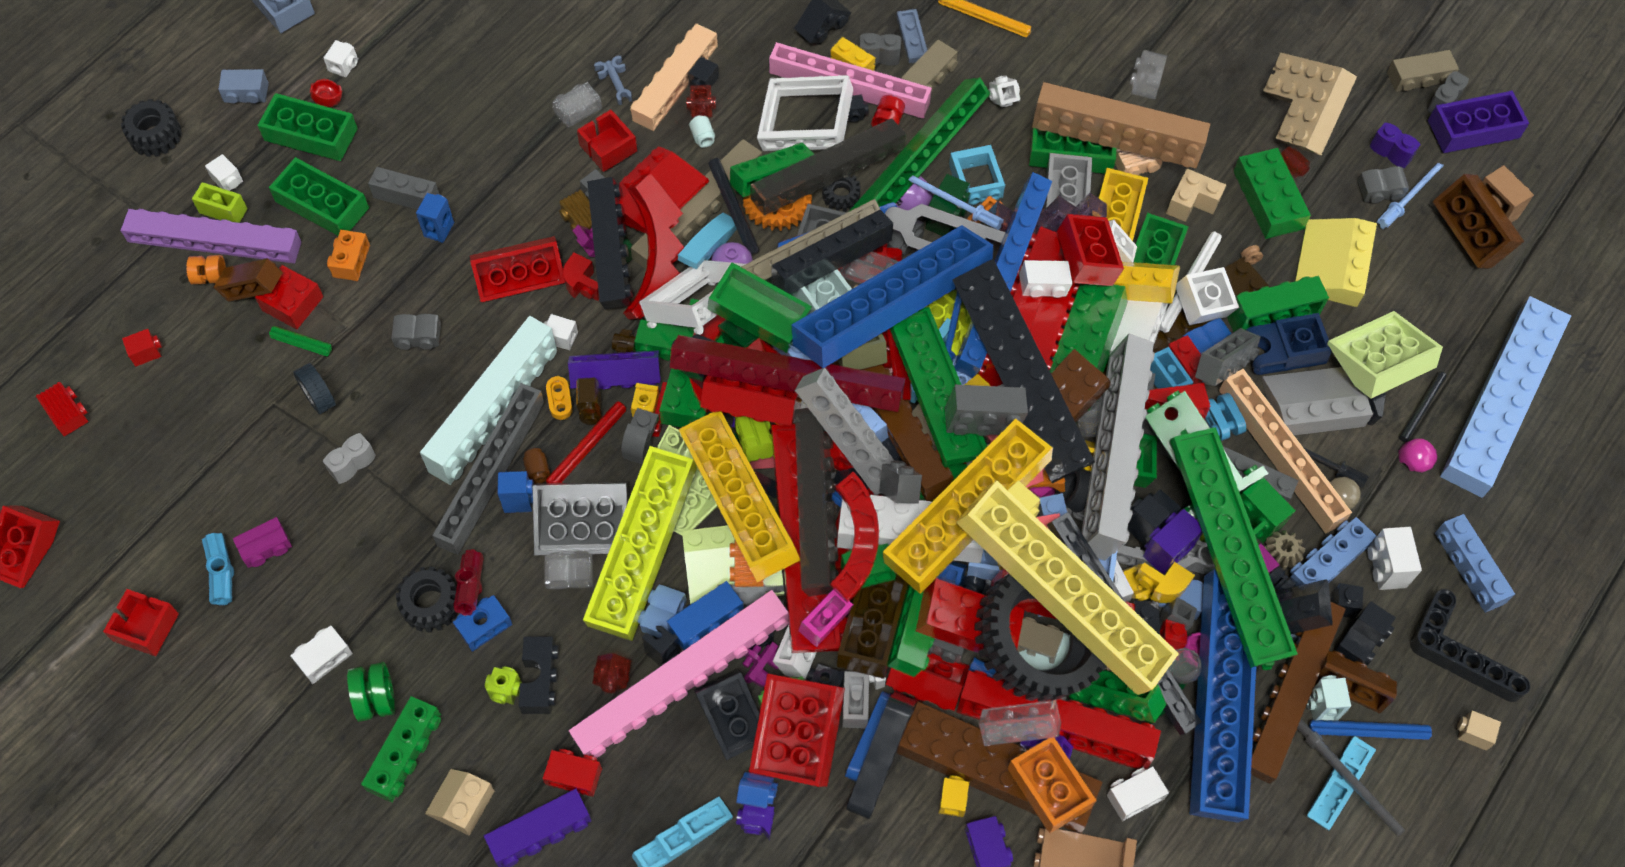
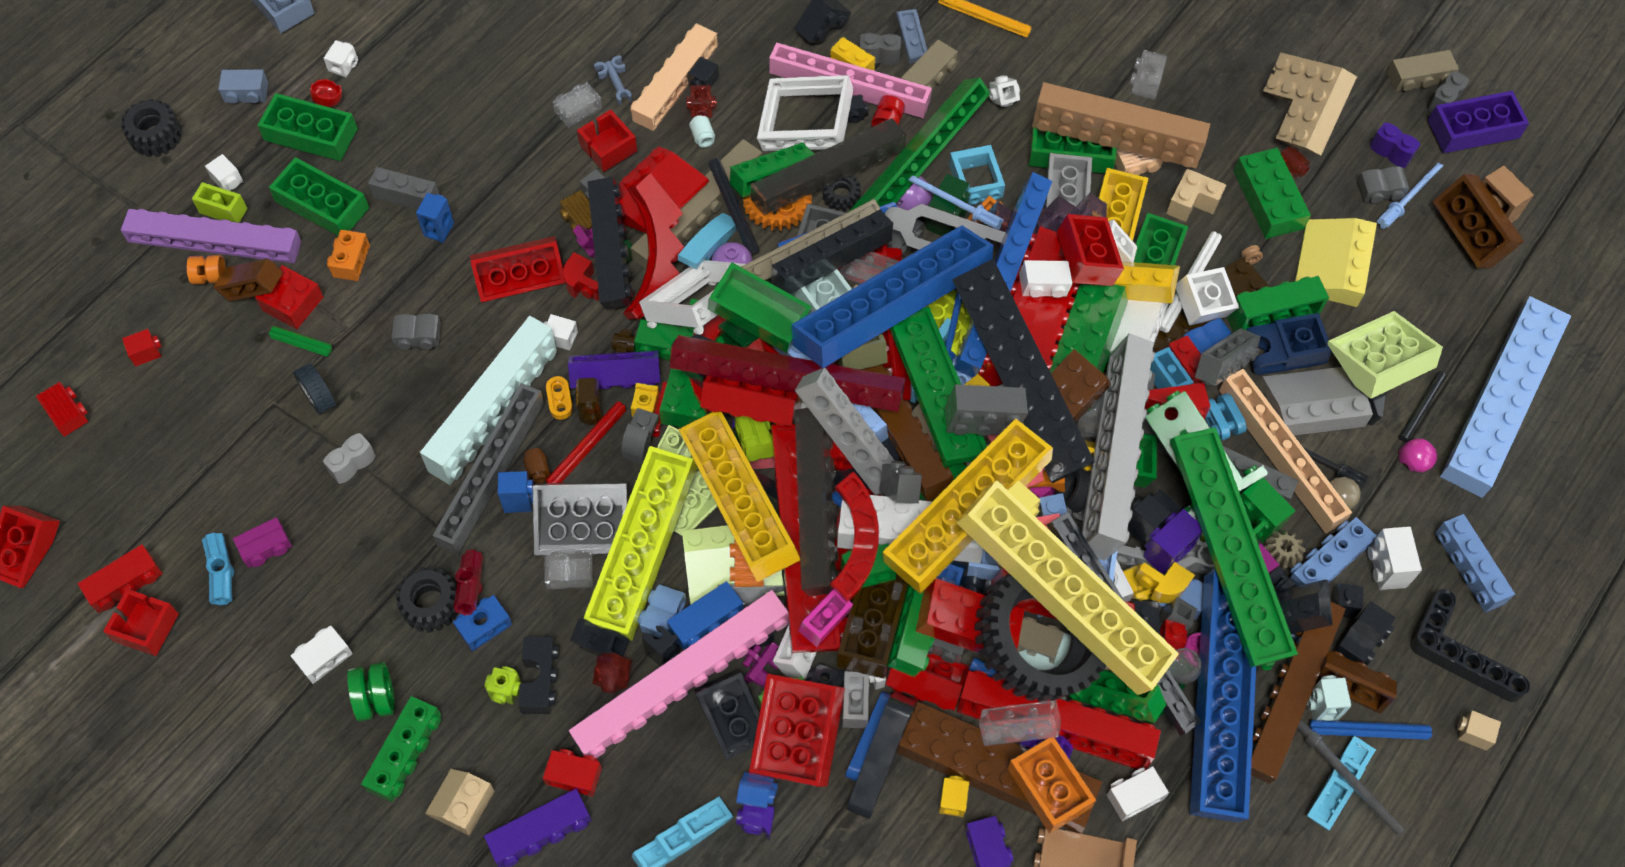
none -> red brick [77,544,163,613]
none -> black brick [570,618,629,661]

